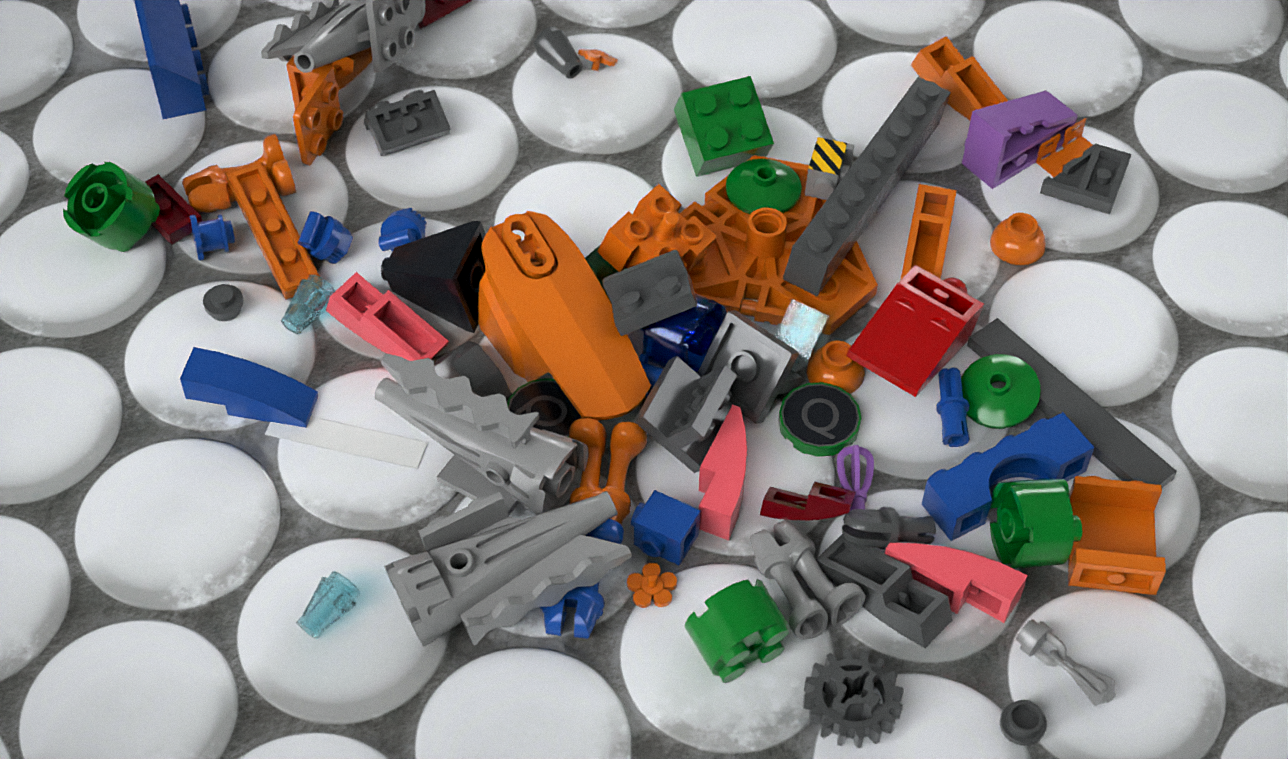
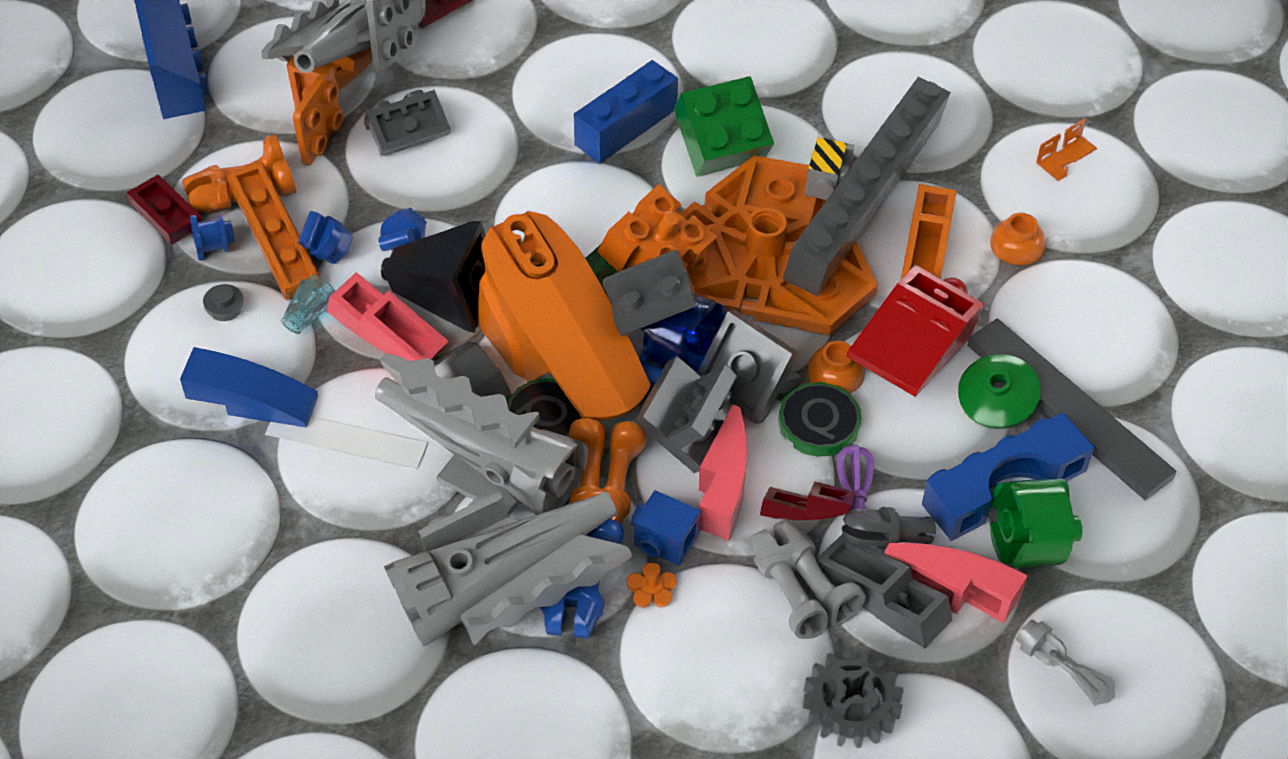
green brick [63,162,160,252] -> none
clear light blue cone [296,571,360,639] -> none
dark grey cone [534,27,583,79] -> none
orange plant [578,49,618,71] -> none
green brick [685,579,790,683] -> none
green dish [726,159,802,214] -> none
clear light blue brick [775,299,830,365] -> none
orange slope [911,36,1008,120] -> none
blue axle [936,367,970,447] -> none
medium lavender wedge [962,90,1078,189] -> none
dark grey plate [1000,700,1047,746] -> none
dark grey wing [1040,143,1131,214] -> none
orange panel [1068,476,1166,595] -> none
none -> blue brick [574,60,678,164]

